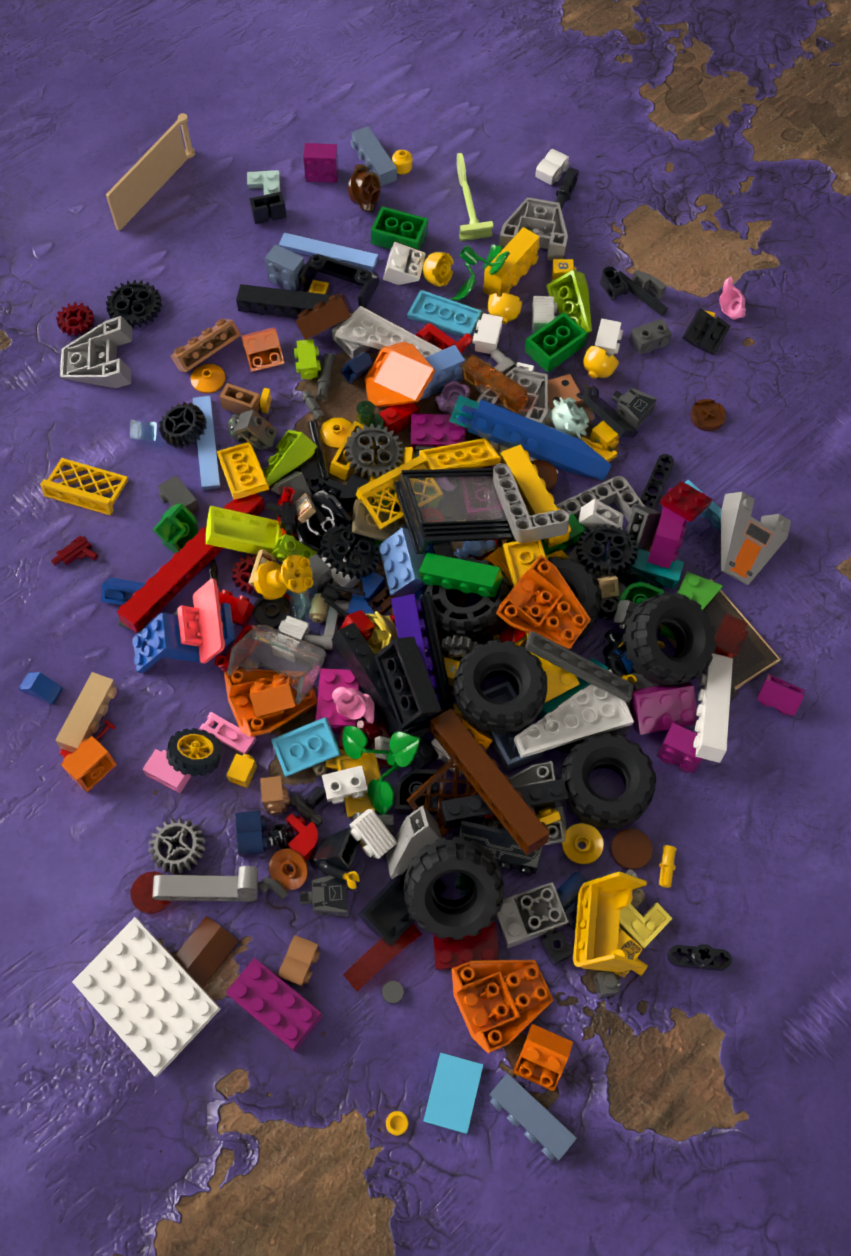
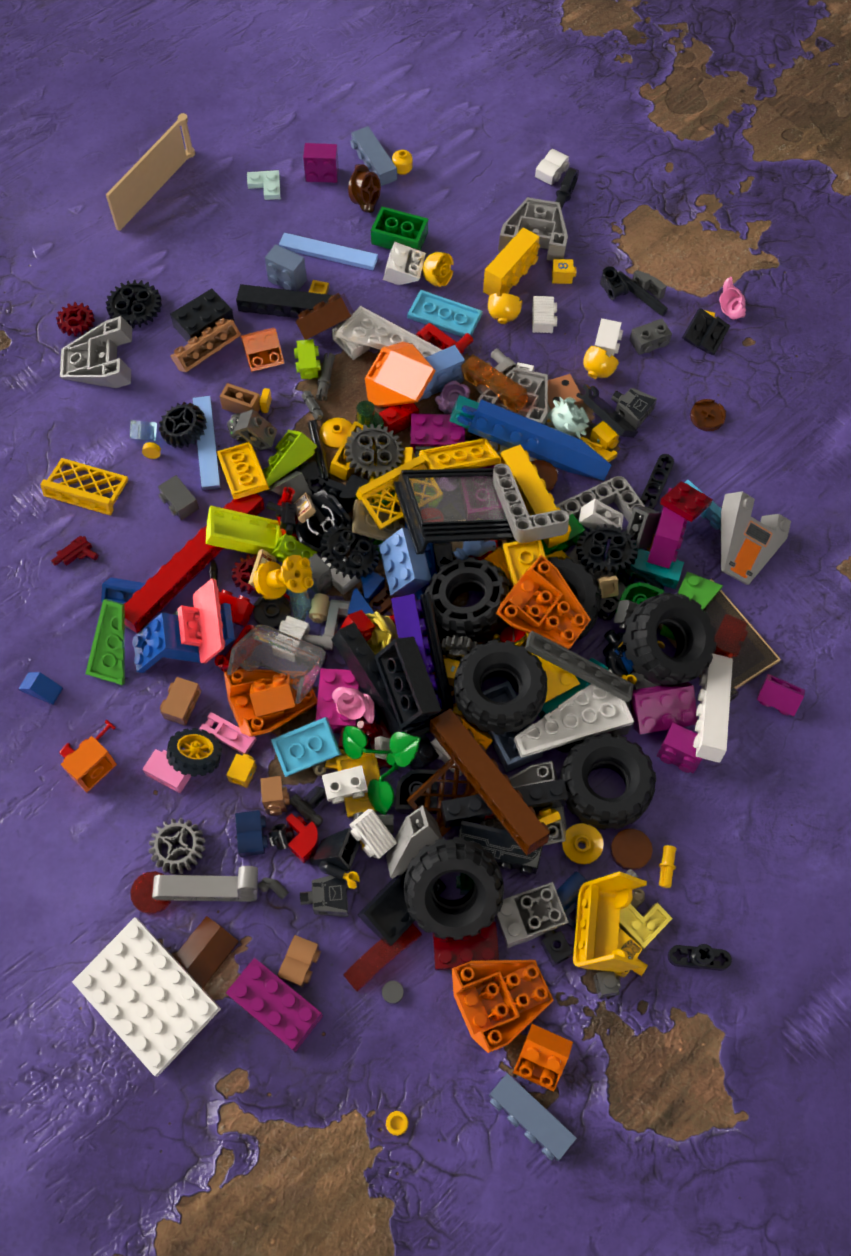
tan brick [55,672,117,753] -> none
green brick [152,503,198,553] -> none
light orange dish [191,364,226,393] -> none
black piece [249,192,287,224] -> none
dark orange dish [269,849,308,890] -> none
black windscreen [299,254,379,308] -> none
black plant [320,583,366,618] -> none
dark blue brick [341,352,373,384] -> none
green brick [419,553,503,597] -> none
medium azure tile [423,1053,483,1134] -> none
green plant [451,244,510,301] -> none
yellowish green piece [457,153,494,241] -> none
white brick [473,313,503,354] -> none
green brick [525,312,588,373] -> none
lime wedge [546,270,592,334] -> none
none -> bright green wing [85,599,125,685]
none -> yellow tile [142,442,161,459]
none -> medium nougat brick [160,677,201,726]
none -> black brick [170,288,234,342]

